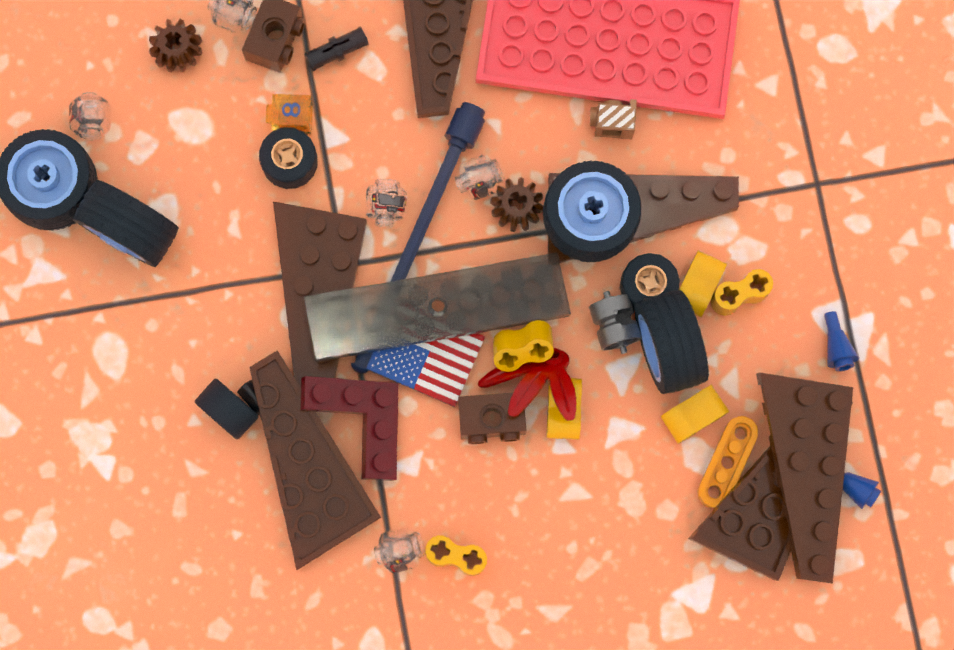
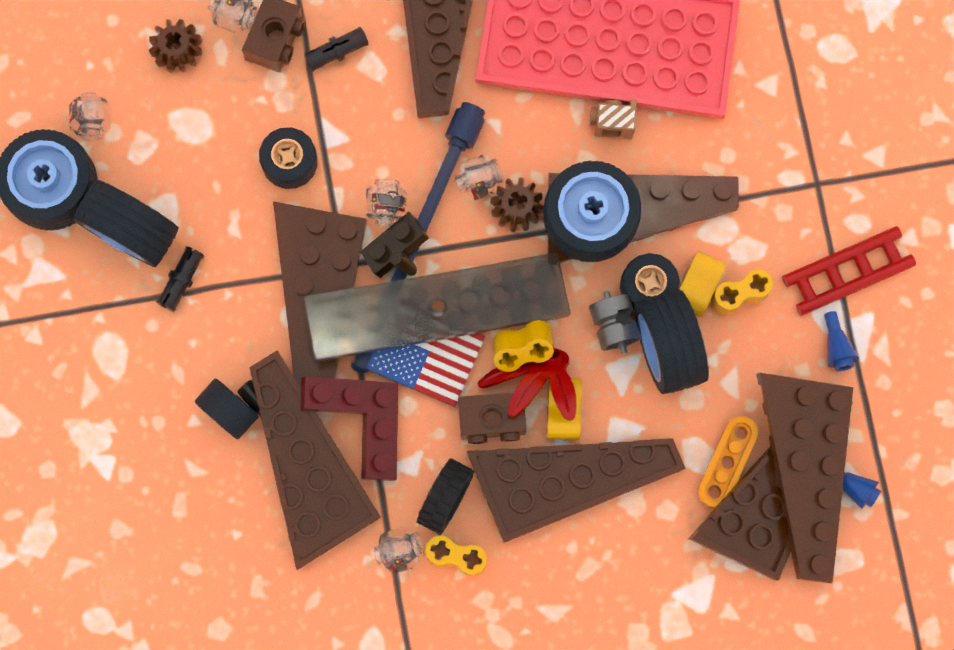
clear yellow brick [266,94,313,135] -> none
yellow axle [660,385,729,444] -> none
none -> black pin [156,246,204,312]
none -> dark brown plate [360,212,429,278]
none -> black tyre [417,458,474,535]
none -> reddish brown wing [467,438,686,543]
none -> red bar [782,226,916,316]

